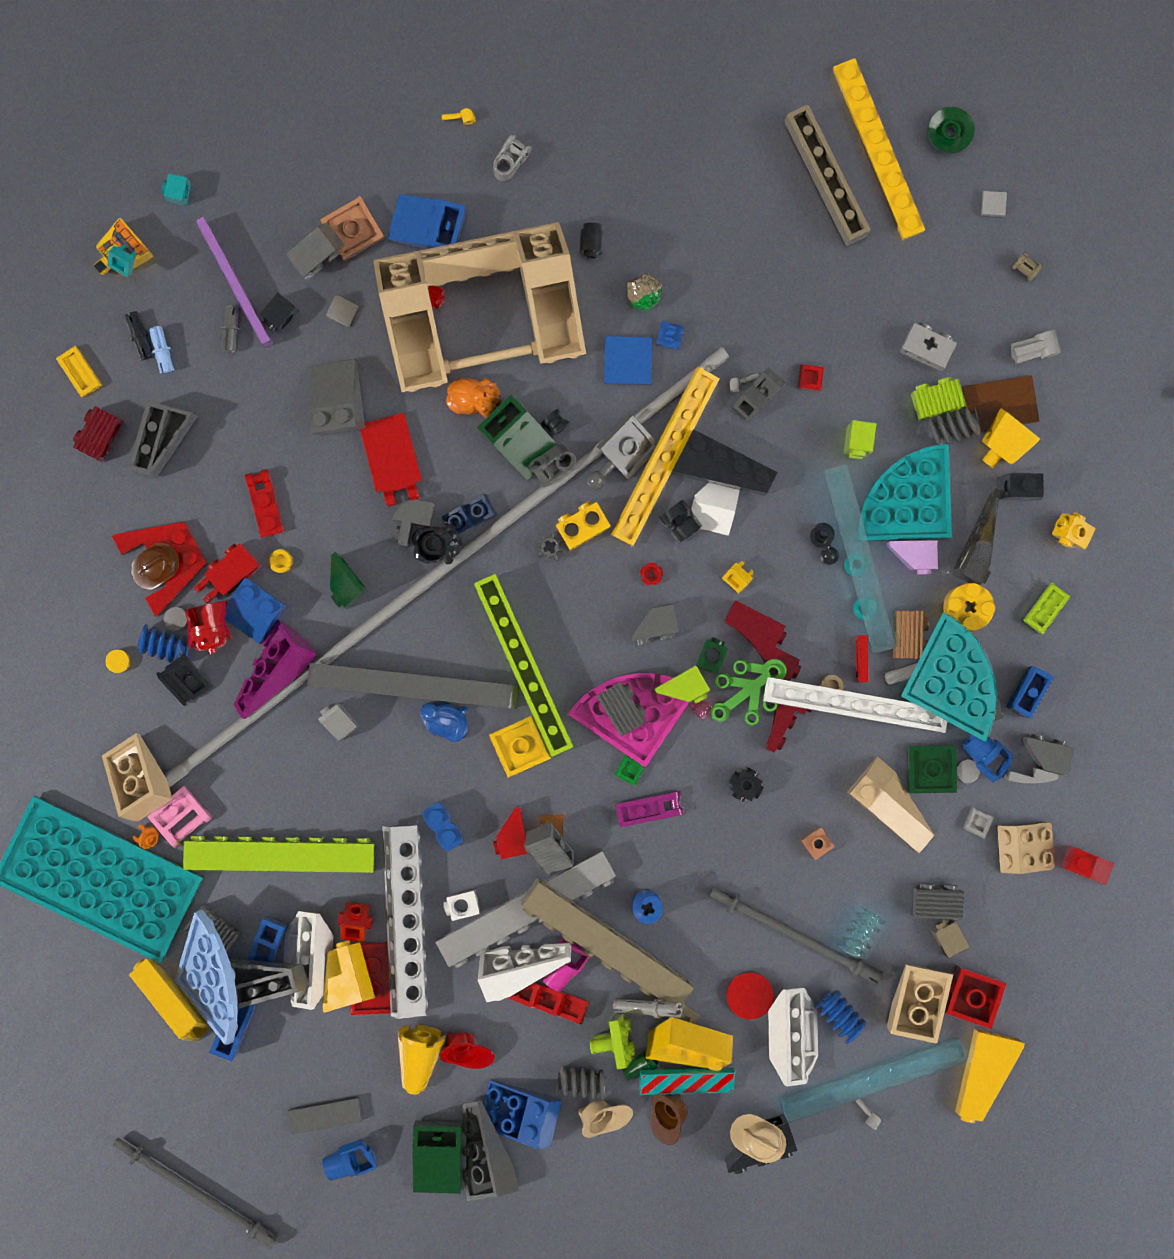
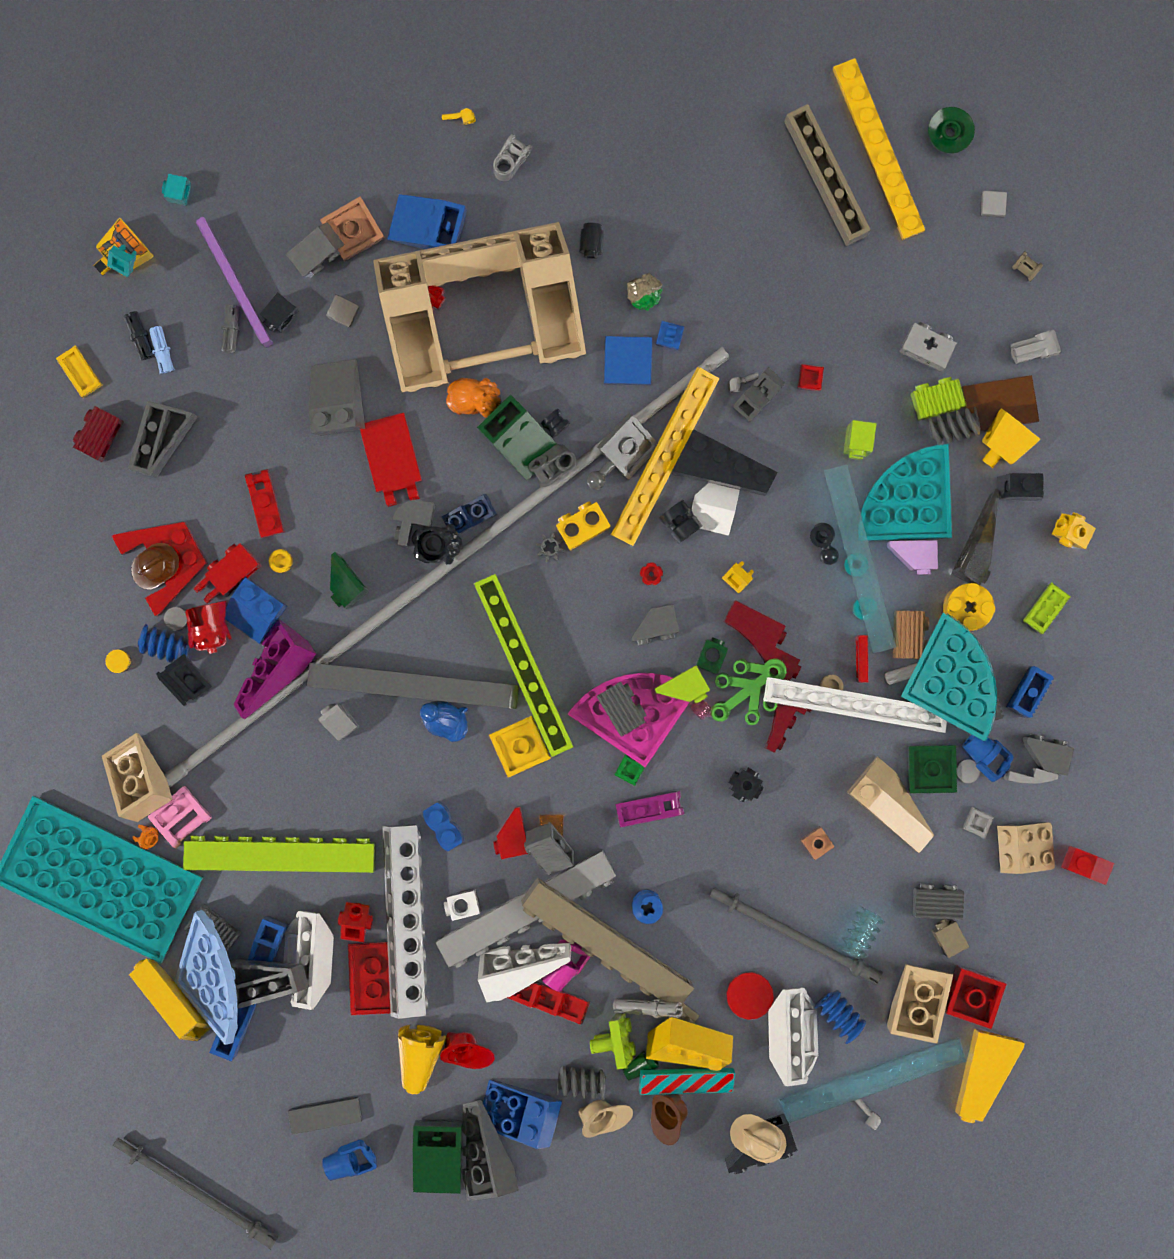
yellow slope [323,940,375,1013] -> none

